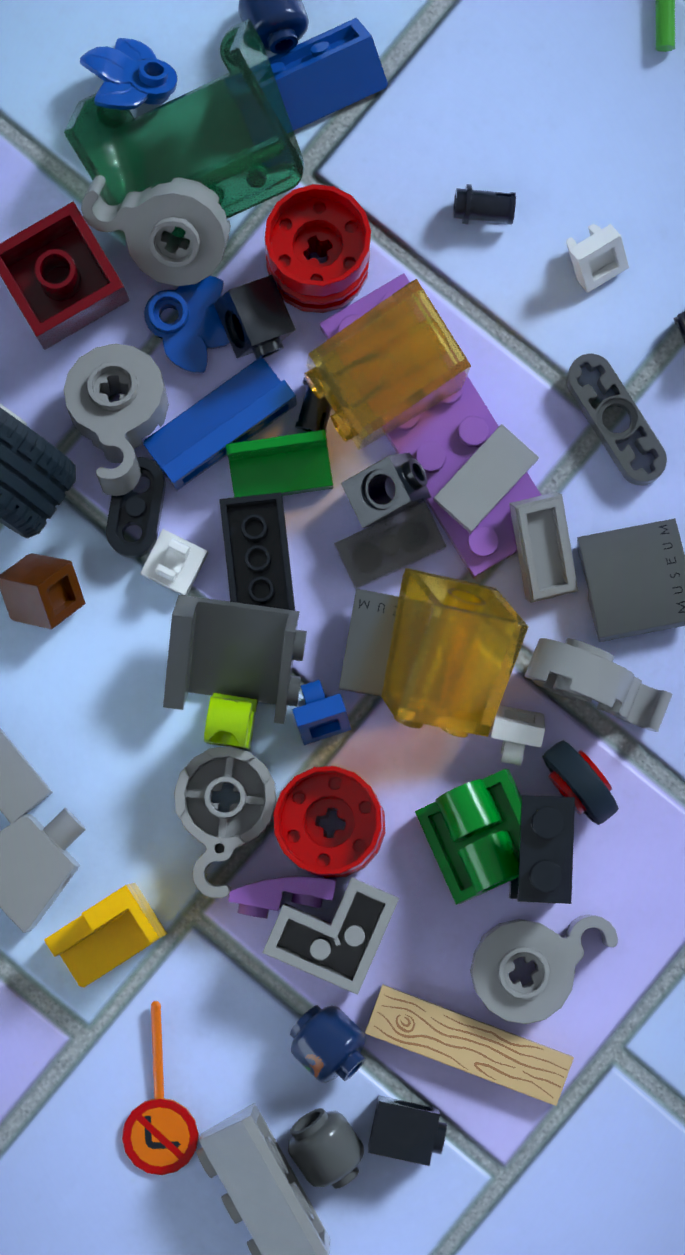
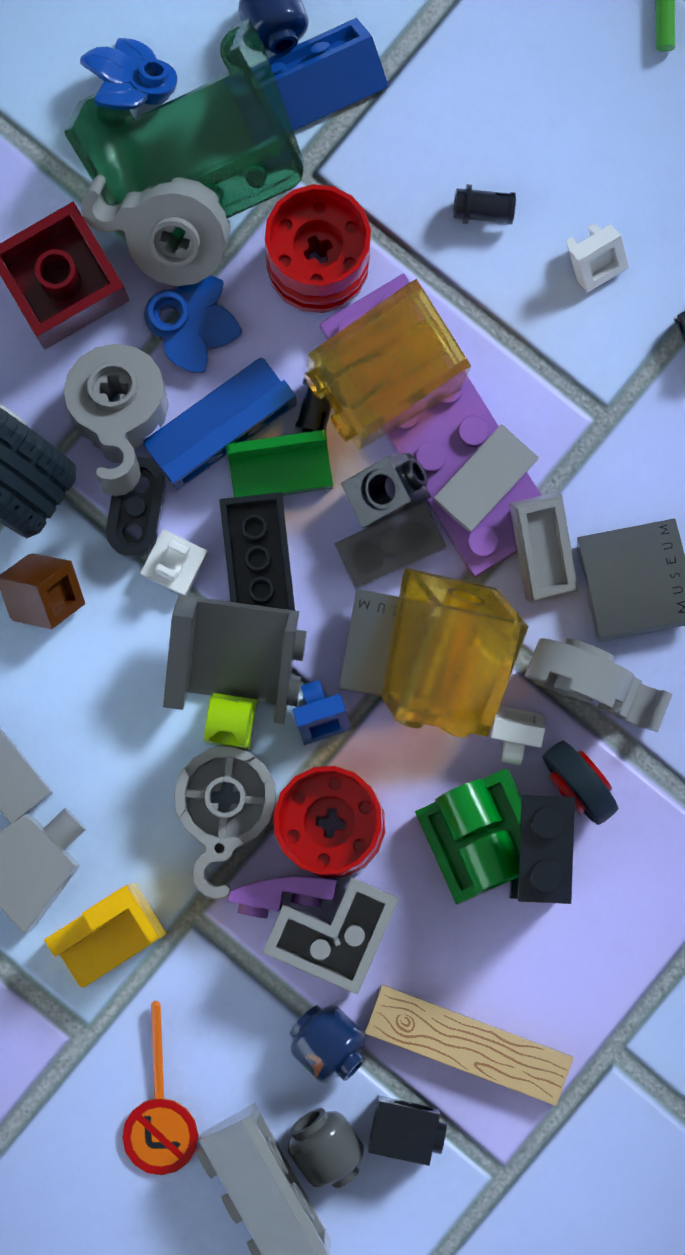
black brick [214,275,296,360] -> none
light grey piece [470,914,618,1024] -> none
dark grey beam [566,354,667,486] -> none

